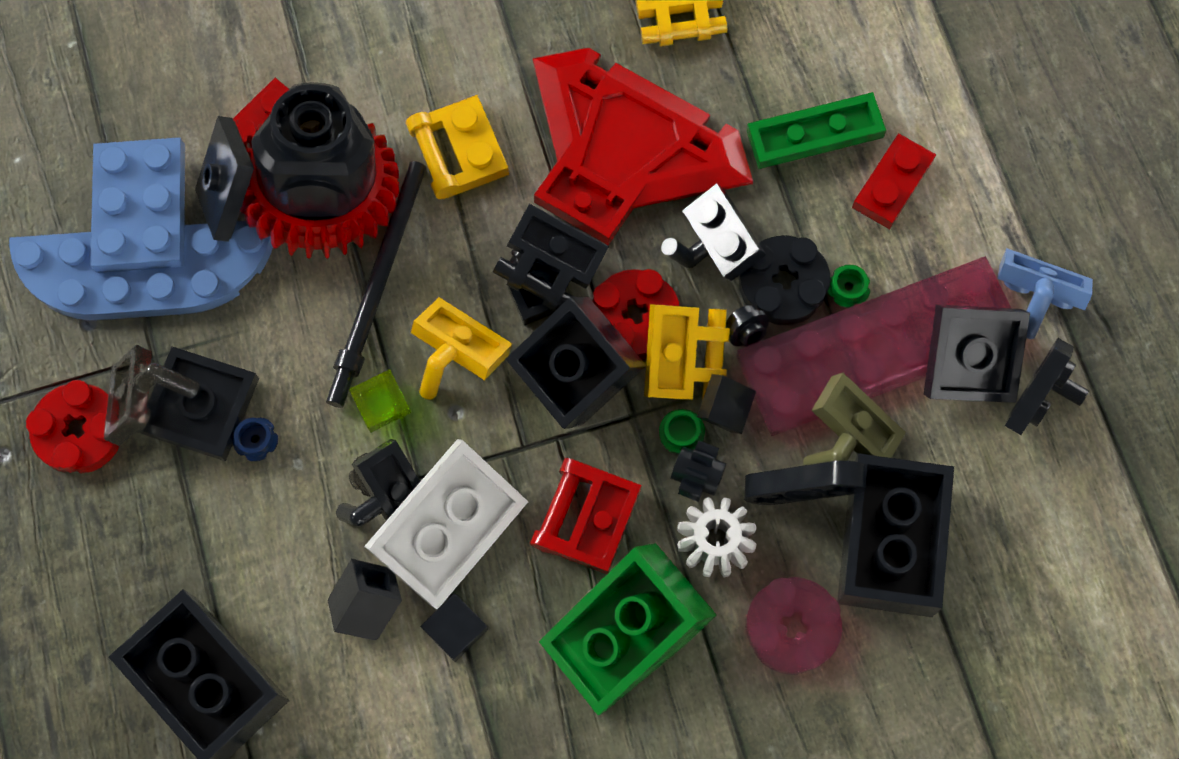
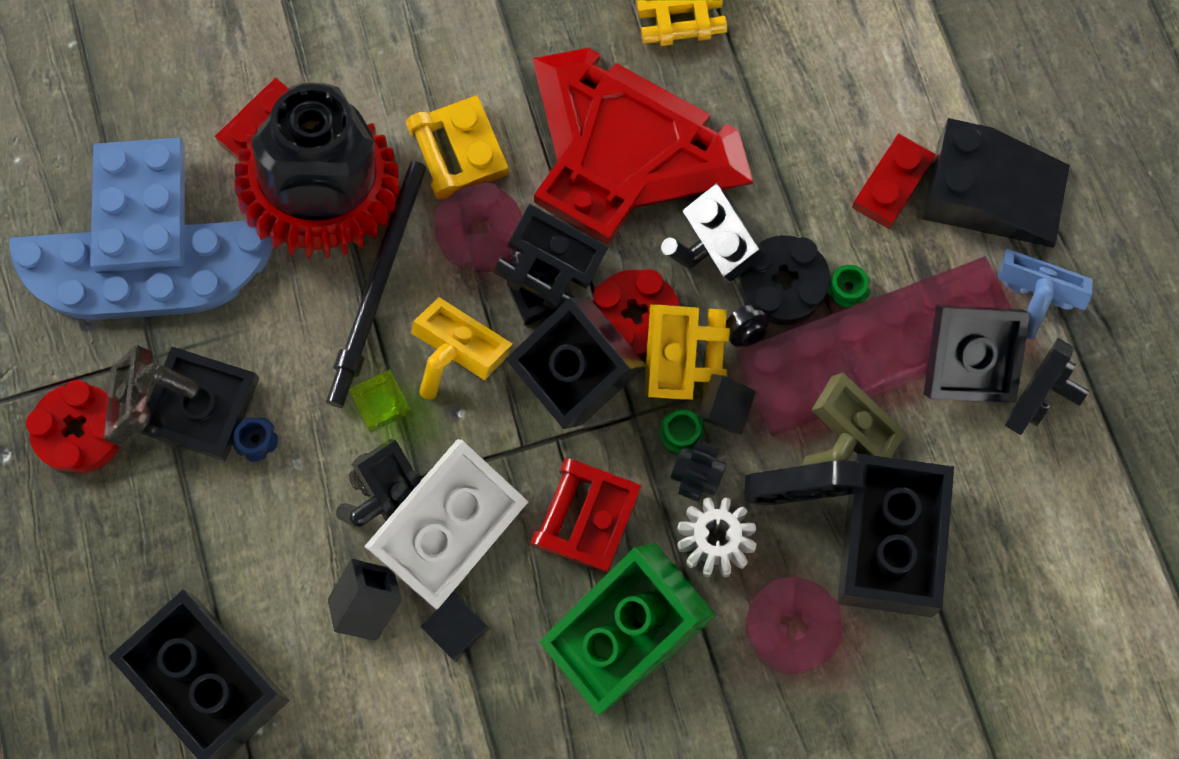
black plate [195,116,254,242] -> none
green plate [746,92,886,169] -> none
none -> clear pink plate [435,182,522,273]
none -> black slope [922,118,1070,248]

